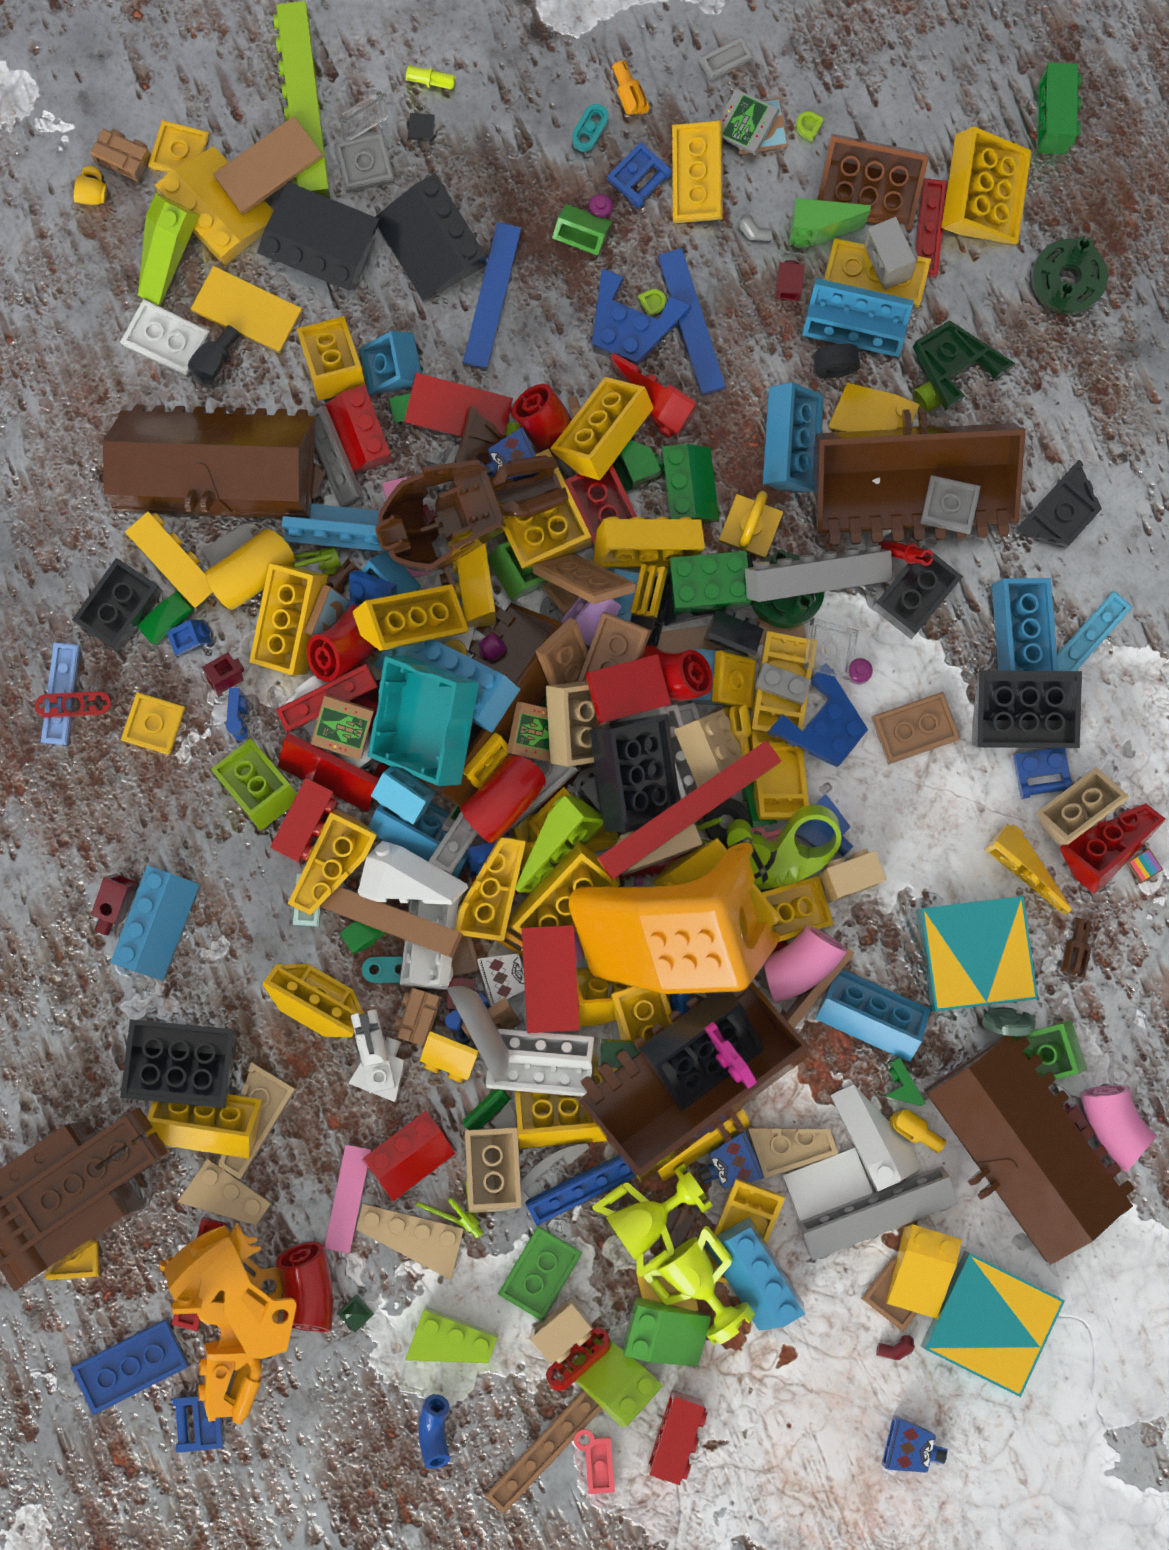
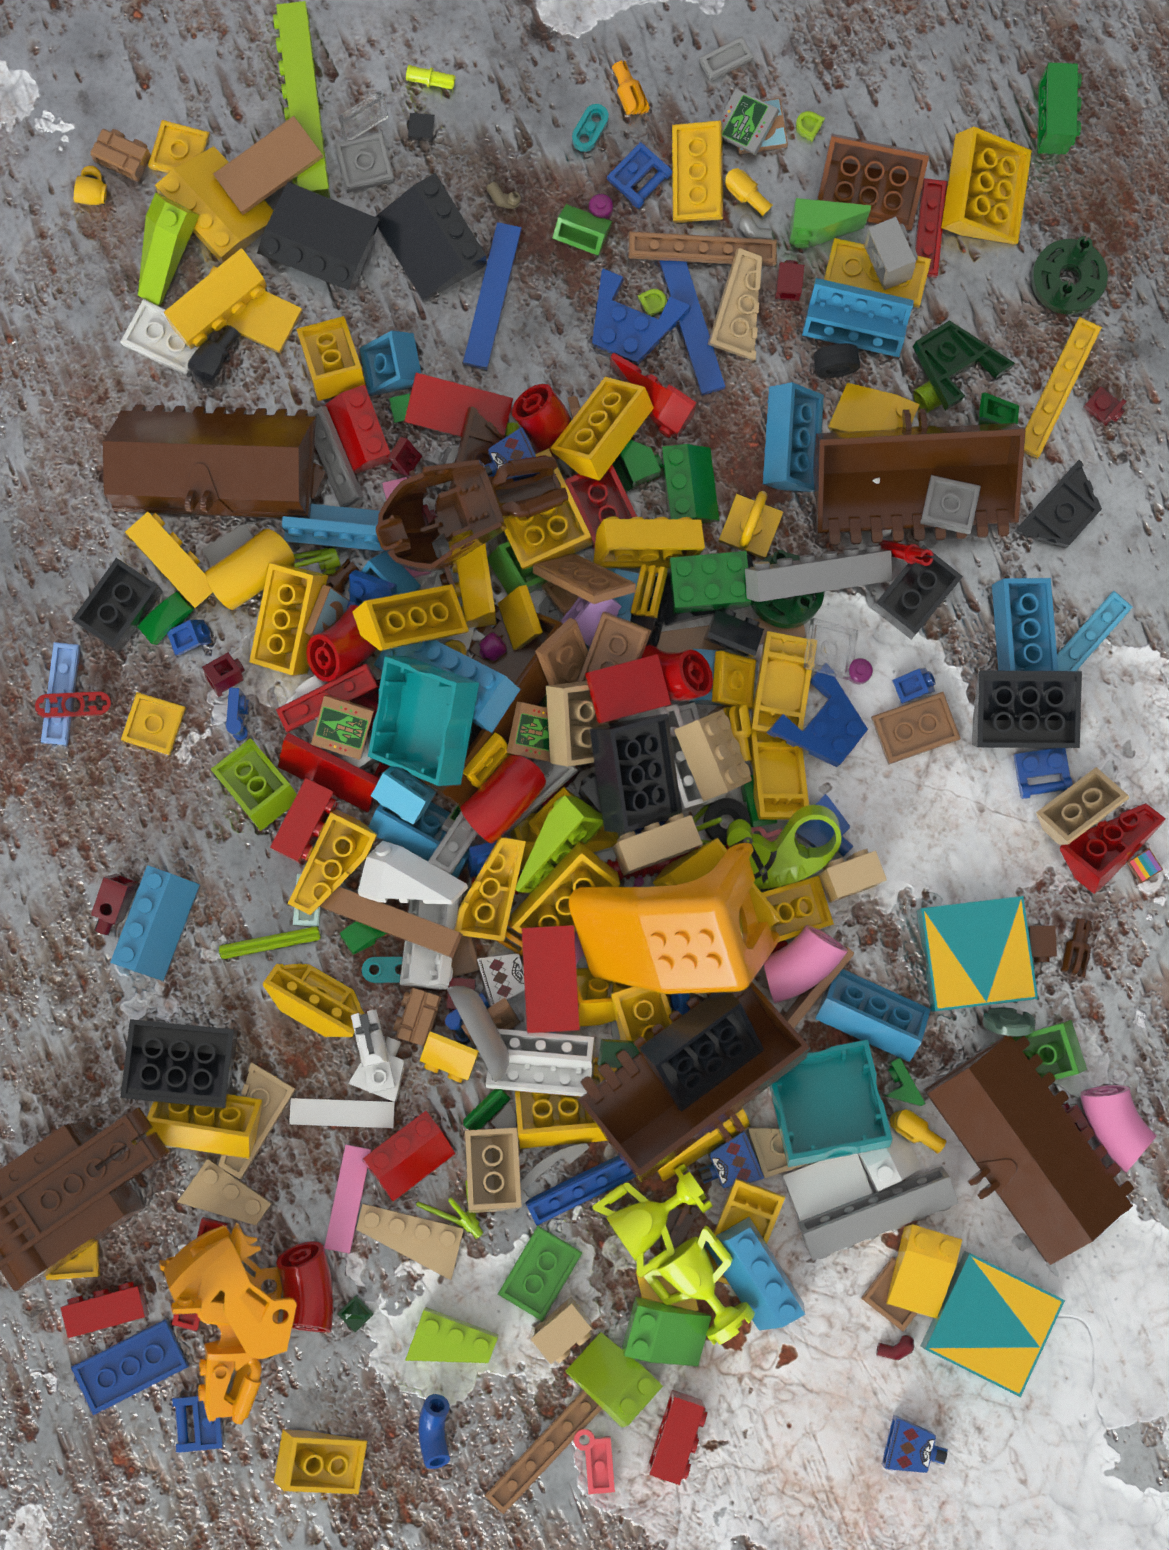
red beam [546,1328,611,1391] -> none
red tile [597,740,782,880] -> none
dark pink wing [705,1022,757,1089] -> none
light grey piece [754,662,812,705] -> none
yellow wedge [984,824,1072,915] -> none
none -> red brick [60,1281,150,1338]
none -> yellow slope [164,248,267,349]
none -> lime axle [219,926,321,959]
none -> yellow slope [274,1429,367,1494]
none -> white tile [289,1098,395,1128]
none -> dark red bracket [388,437,422,476]
none -> dark tan arm [486,182,521,209]
none -> yellow tile [498,585,543,650]
none -> medium nougat tile [628,231,777,267]
none -> tan wing [708,248,762,361]
none -> yellow arm [725,168,773,217]
none -> teal tile [769,1039,893,1168]
none -> blue bracket [892,668,936,704]
none -> green slope [978,392,1020,425]
none -> yellow tile [1024,317,1102,459]
none -> reddish brown brick [1028,925,1057,963]
none -> dark red bracket [1083,386,1127,426]

